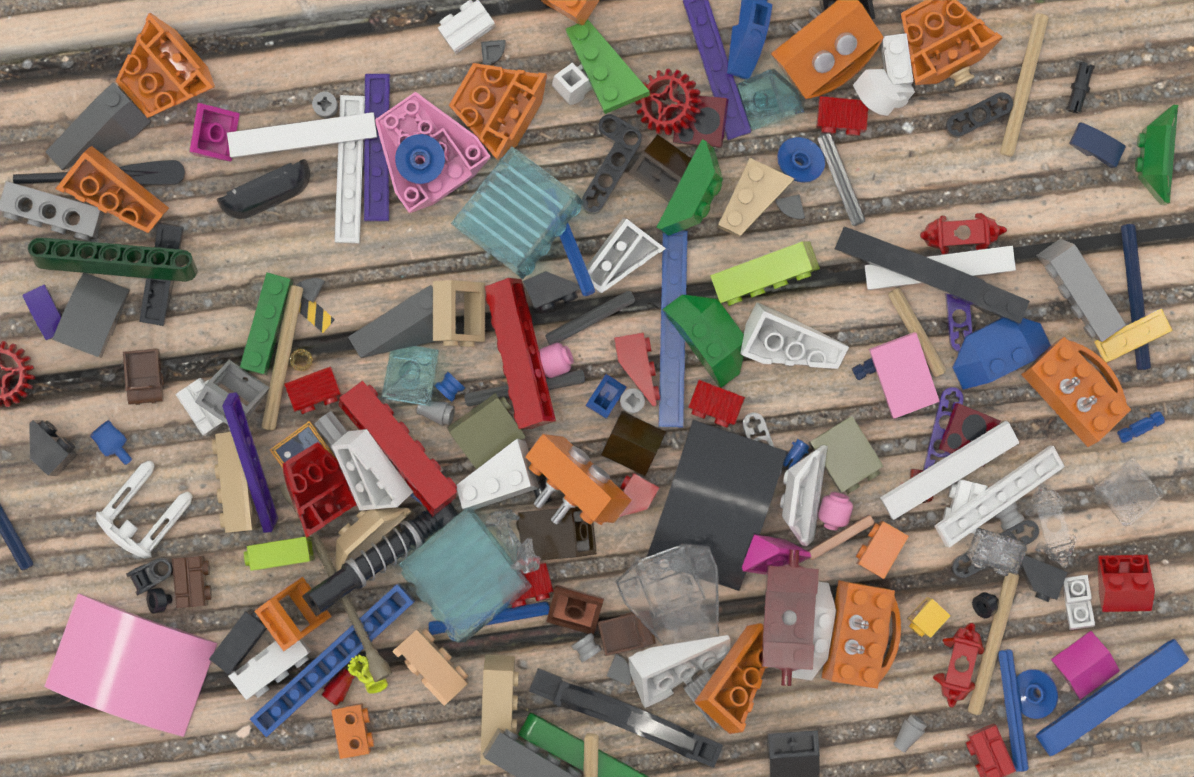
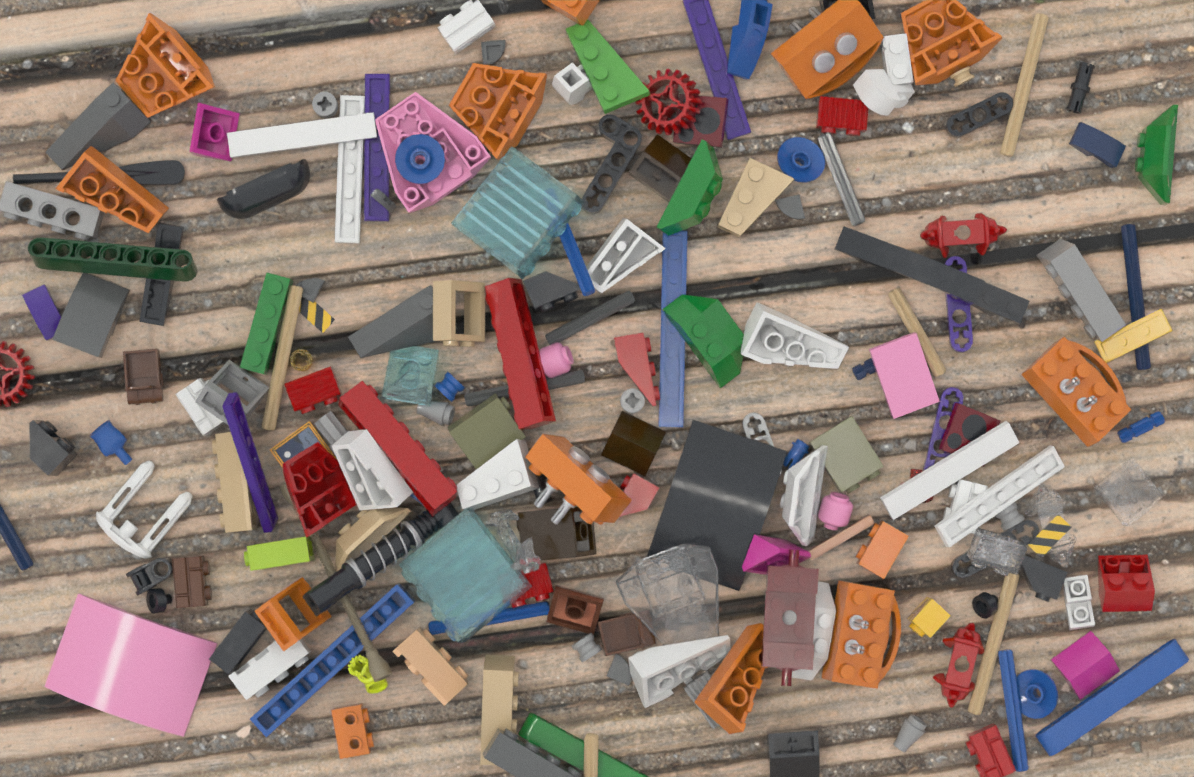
red cone [321,668,355,706] -> none
black slope [529,668,723,768] -> none
blue slope [585,374,626,419] -> none
red brick [688,380,745,428] -> none
lime wedge [710,241,820,306] -> none
clear light blue slope [736,69,804,131] -> none
white tile [865,246,1016,290] -> none
blue wedge [952,317,1051,390] -> none
none -> dark grey tile [371,189,397,213]
none -> sticker [1028,515,1071,557]

